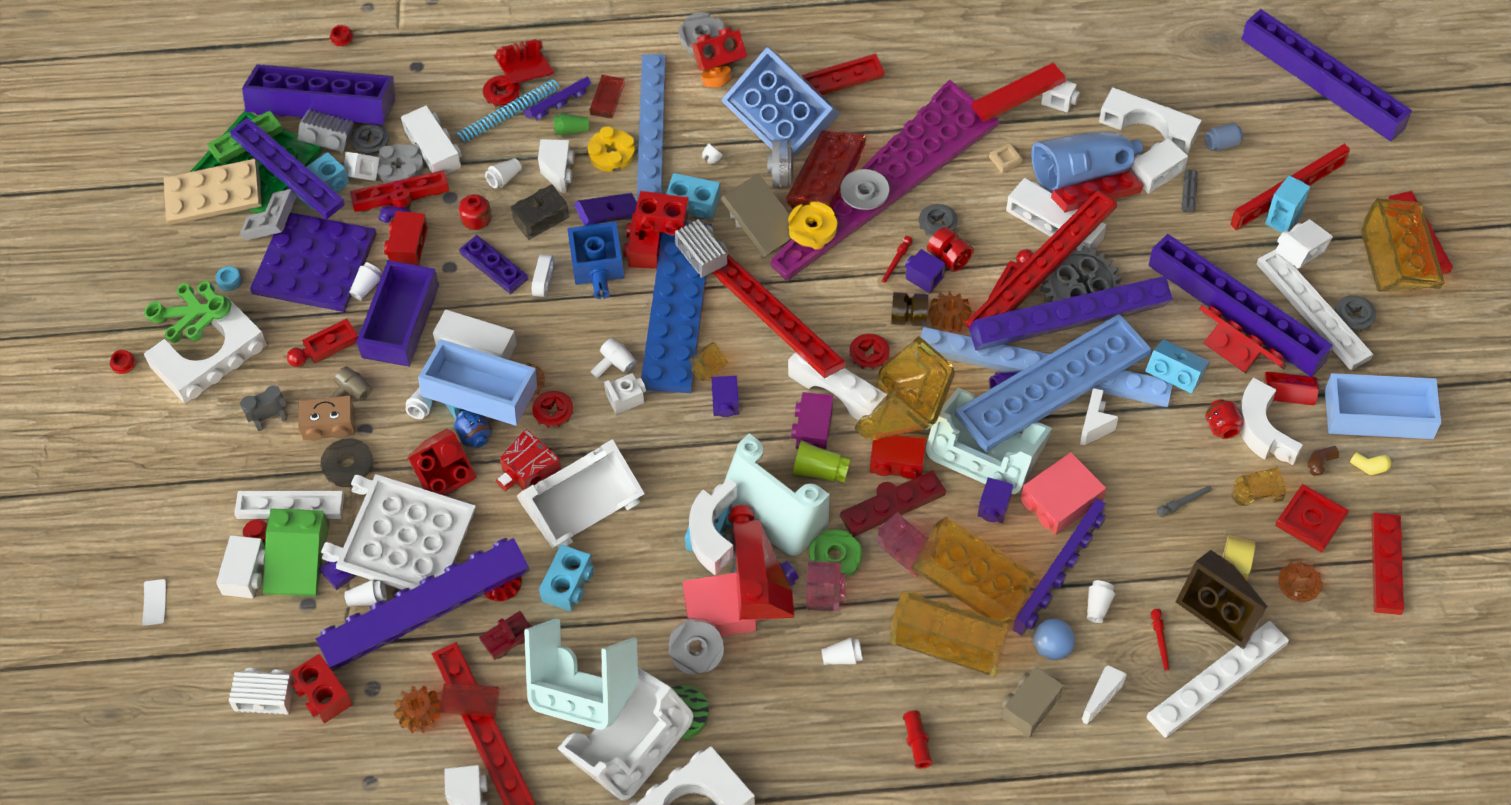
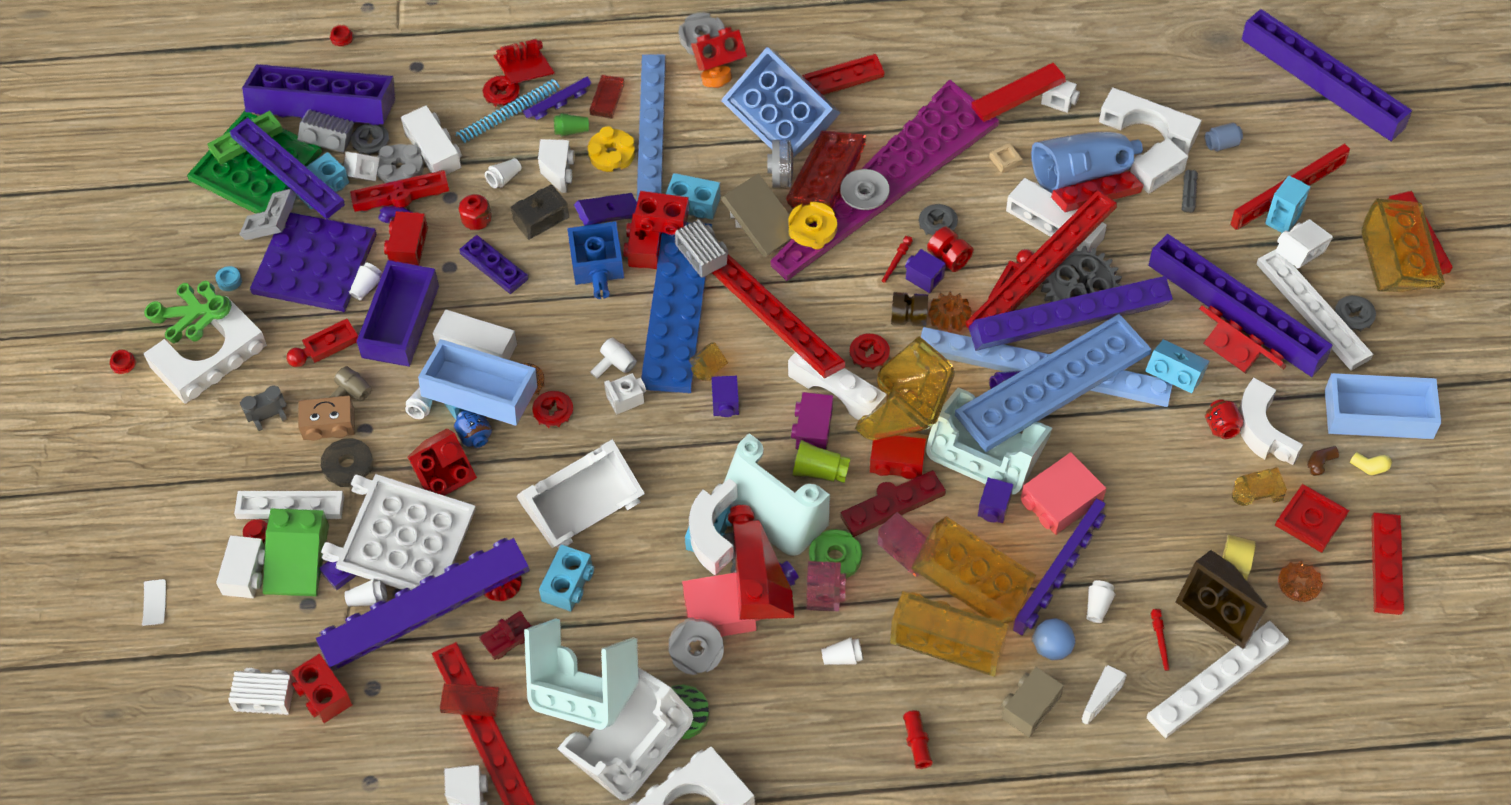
tan plate [164,159,262,225] -> none
clear orange gear [394,685,442,734] -> none
red torso [496,428,562,492] -> none
white beam [532,254,554,297] -> none
white hinge [702,144,723,164] -> none
white slope [1080,388,1118,445] -> none
dark grey piece [1157,486,1212,517] -> none
red slope [1264,371,1319,405] -> none

